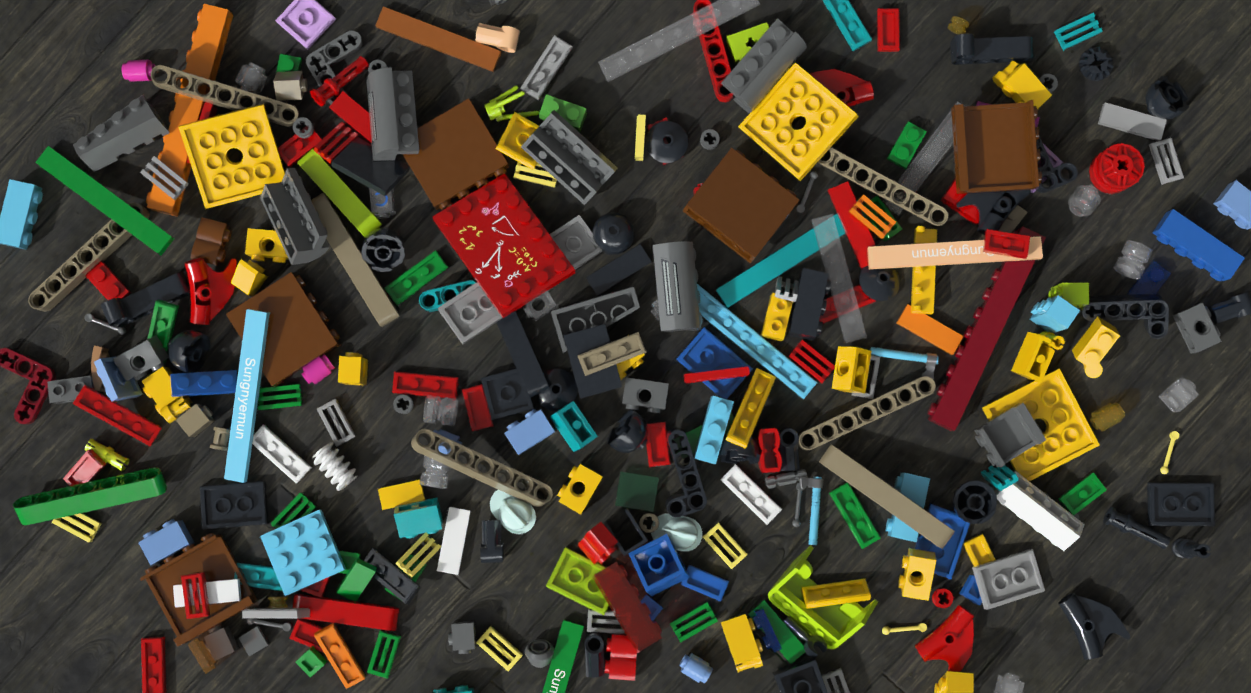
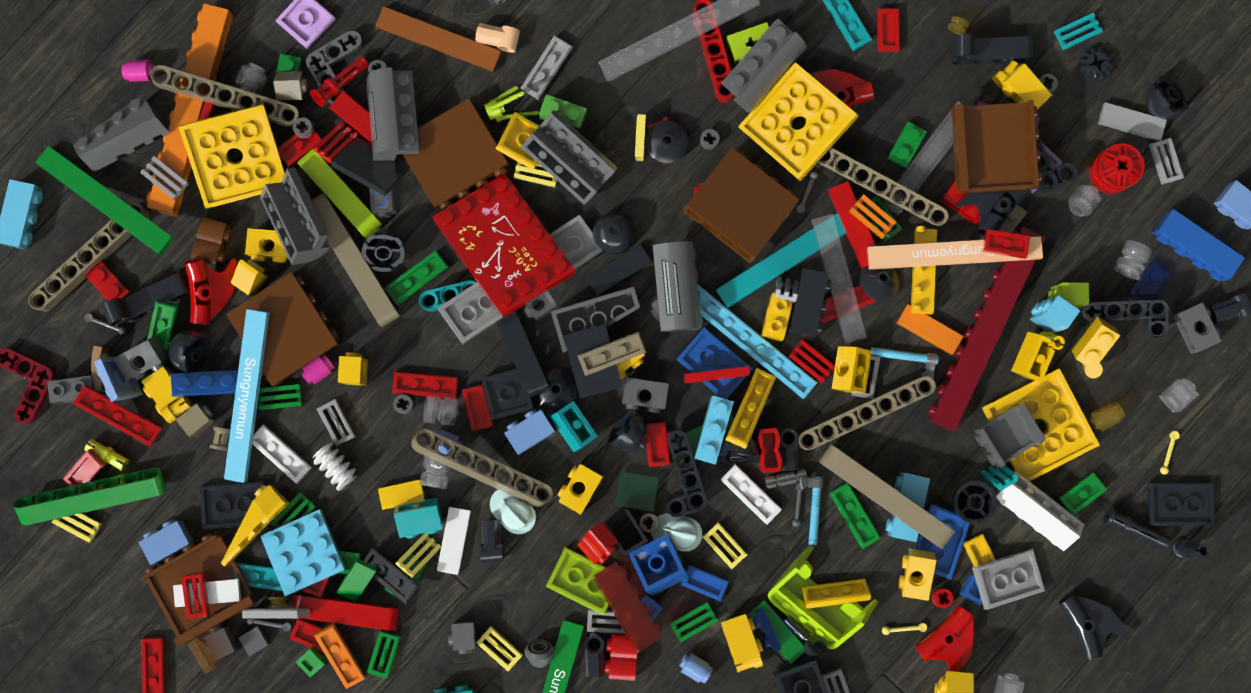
none -> yellow wedge [221,485,289,566]

